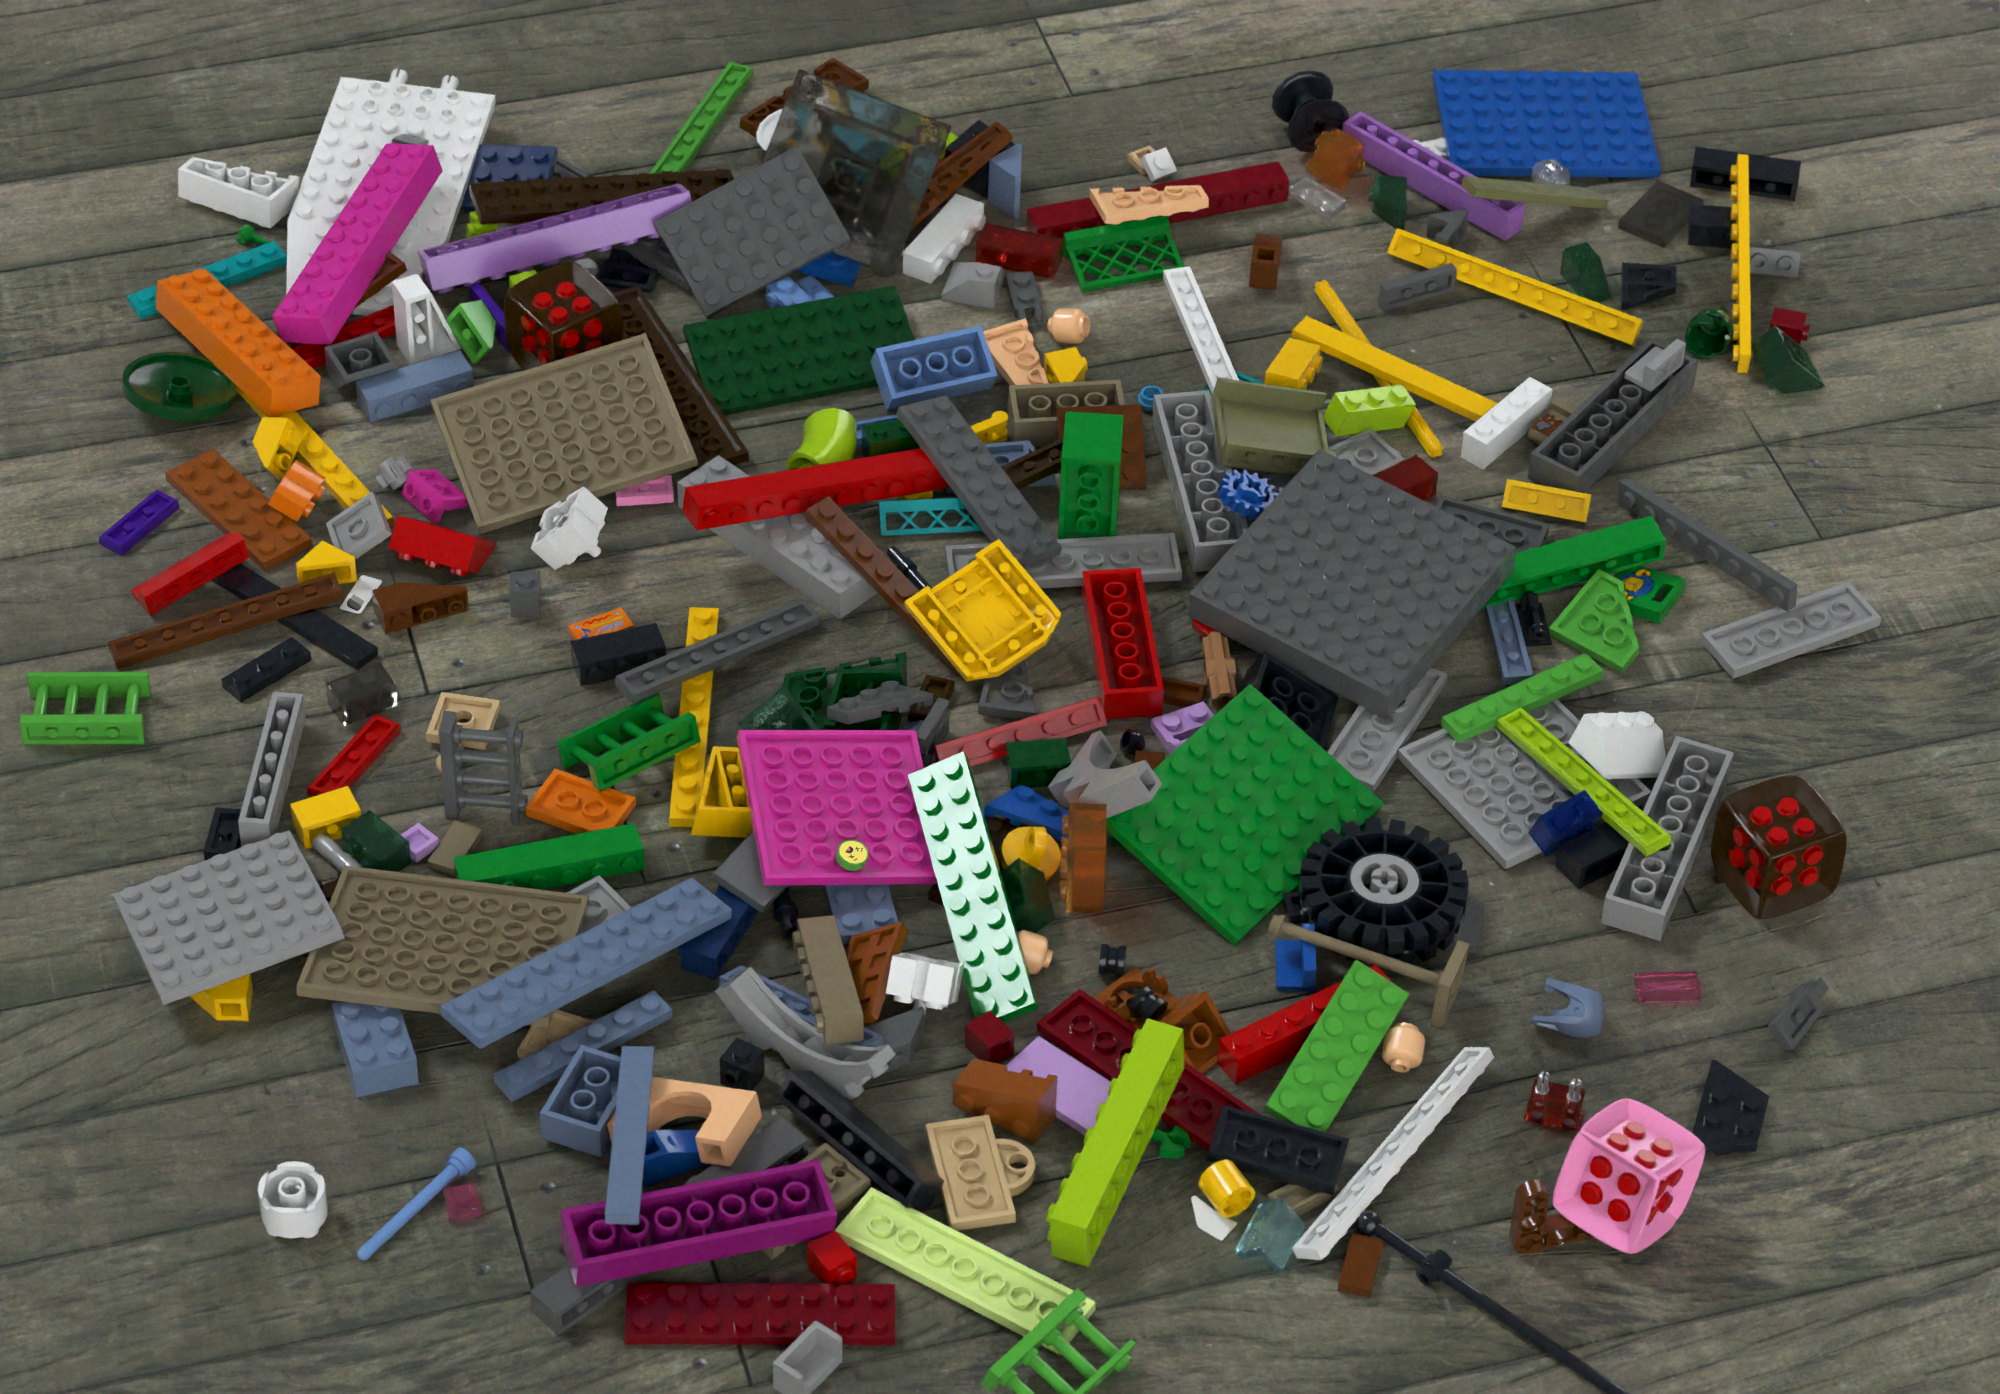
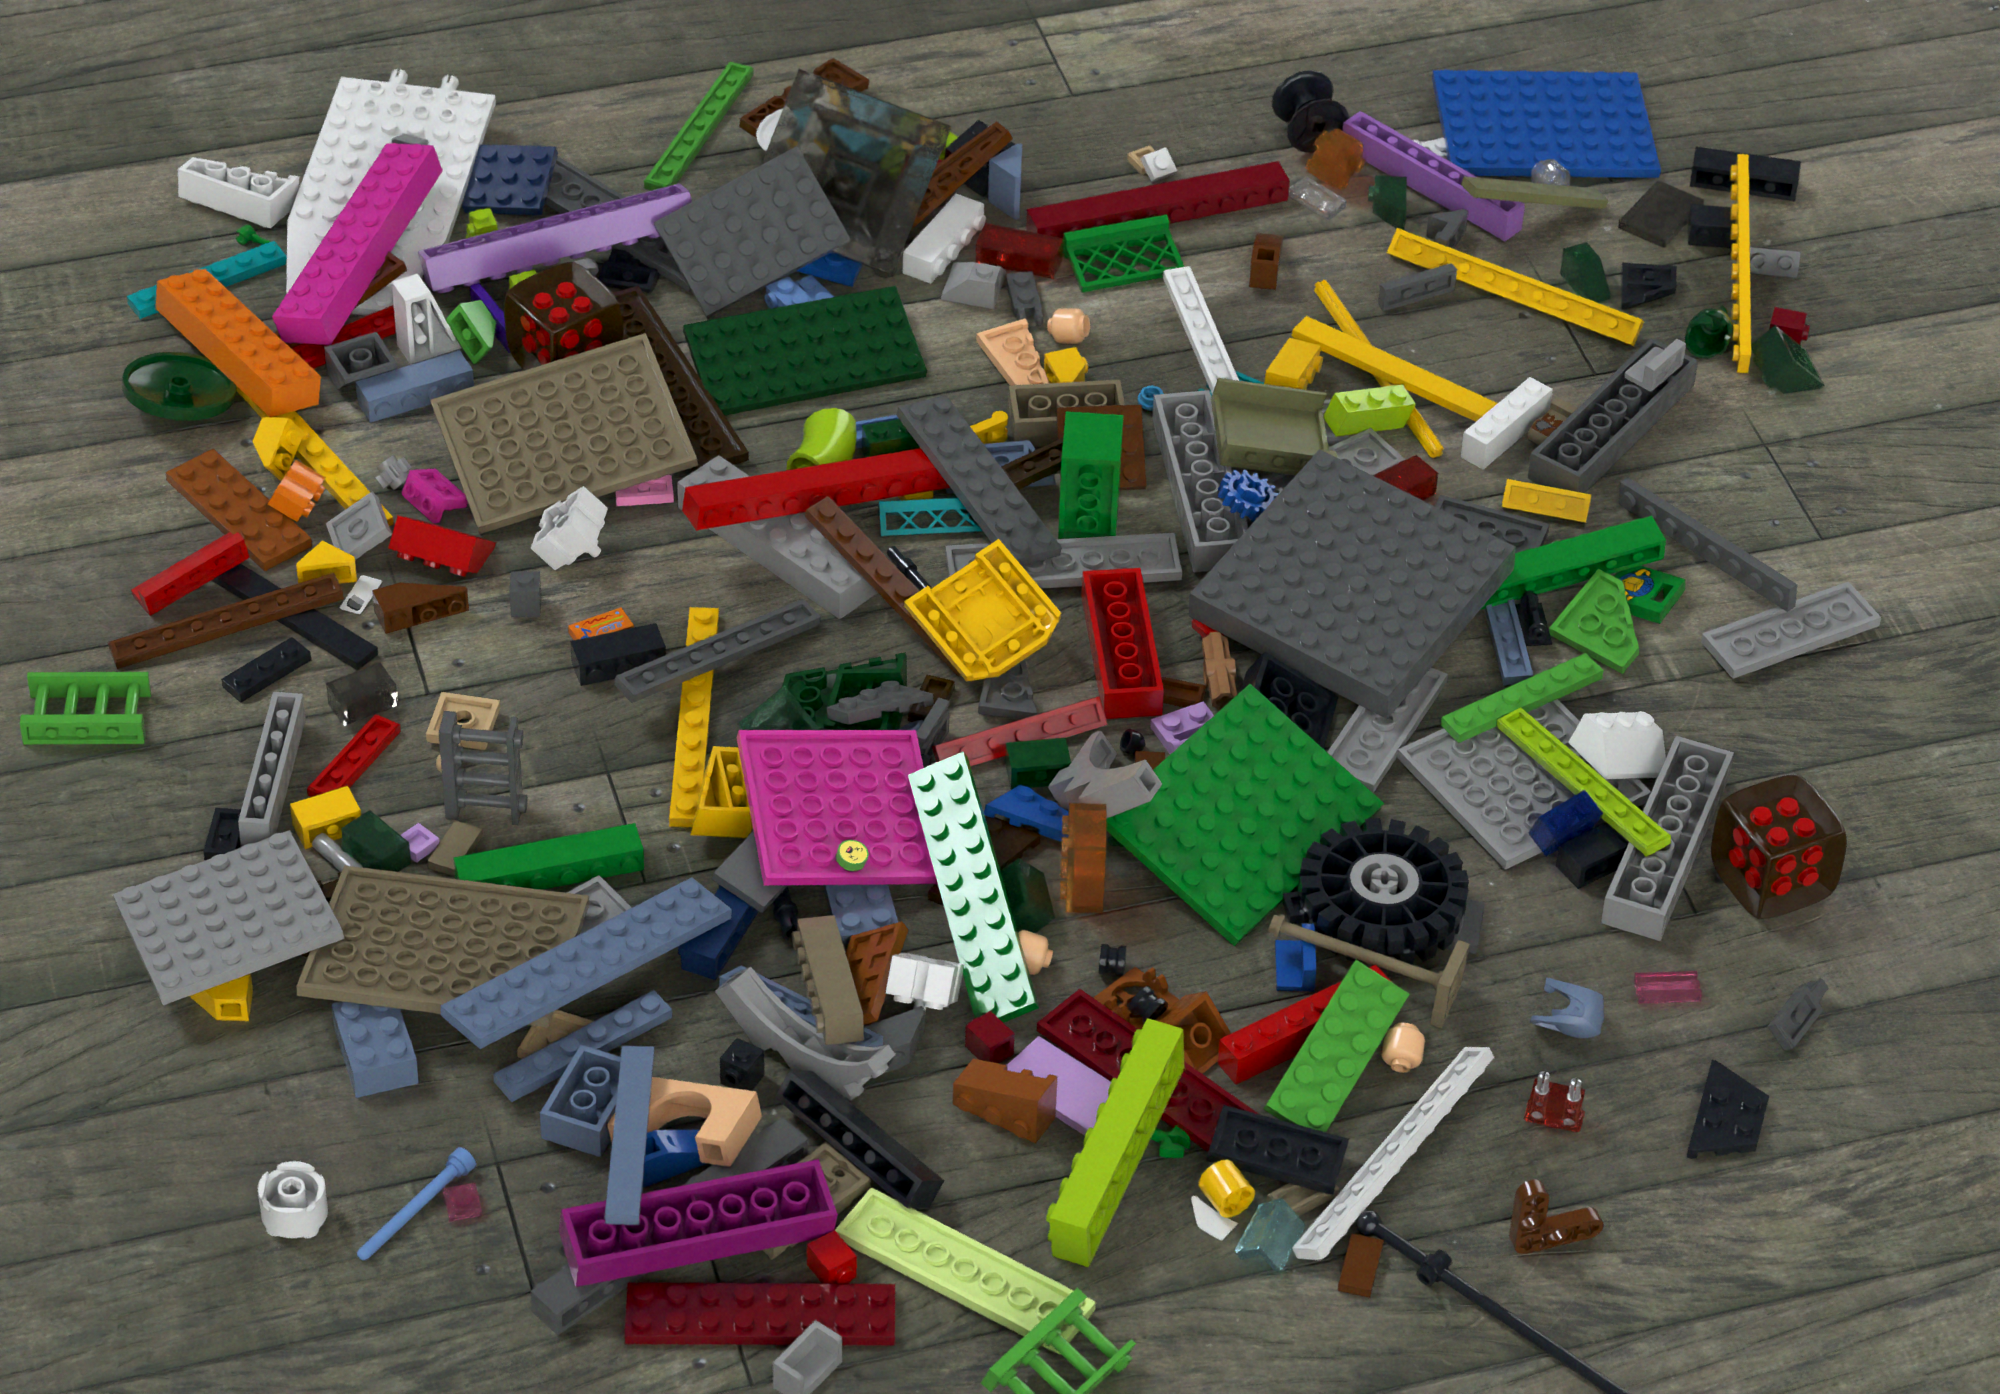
dark purple tile [99,489,179,556] -> none
dark brown plate [469,169,734,224] -> none
orange plate [525,769,636,834] -> none
green fence [556,693,701,792] -> none
medium blue brick [871,326,998,412] -> none
tan plate [925,1115,1035,1231] -> none
yellow tile [999,826,1061,885] -> none
light nougat wing [1090,185,1209,225] -> none
bright pink piece [1553,1098,1705,1254] -> none

